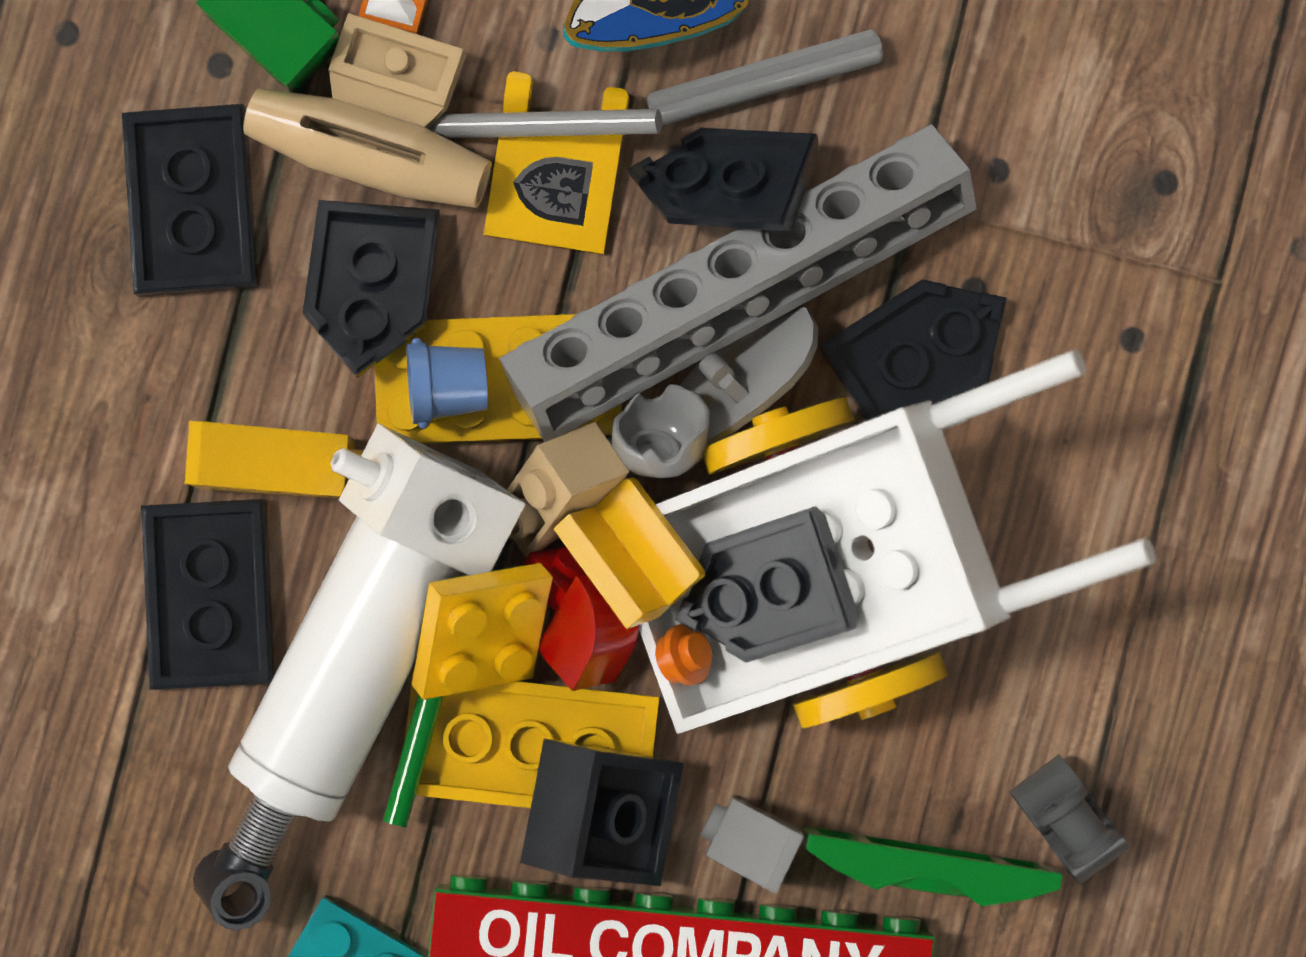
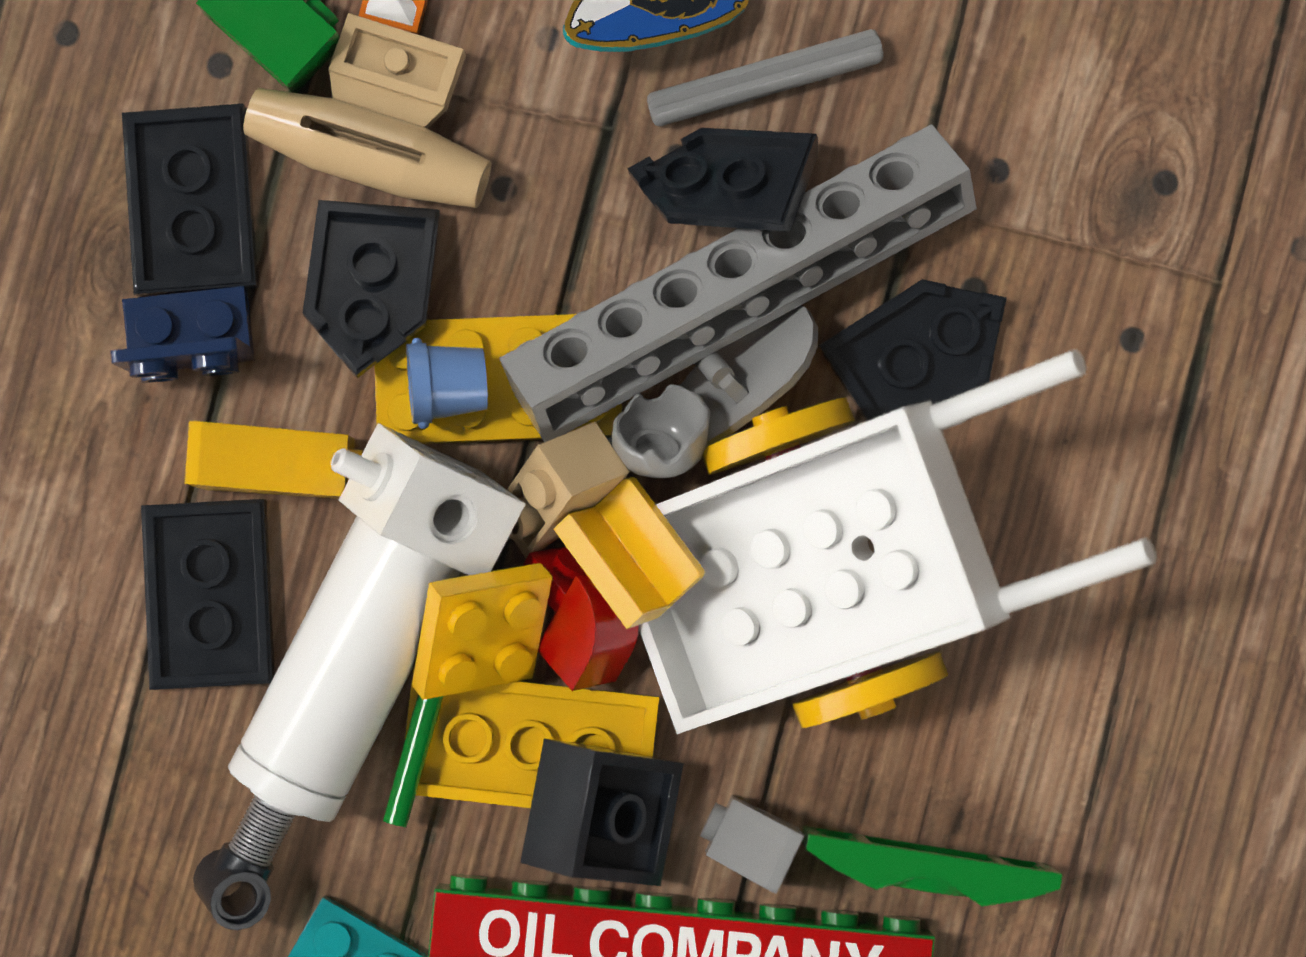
light grey bar [428,109,662,138] -> none
yellow flag [483,71,629,254] -> none
orange plate [655,623,712,686] -> none
tile [675,506,858,663] -> none
dark grey piece [1009,754,1130,885] -> none
none -> dark blue bracket [110,286,255,383]

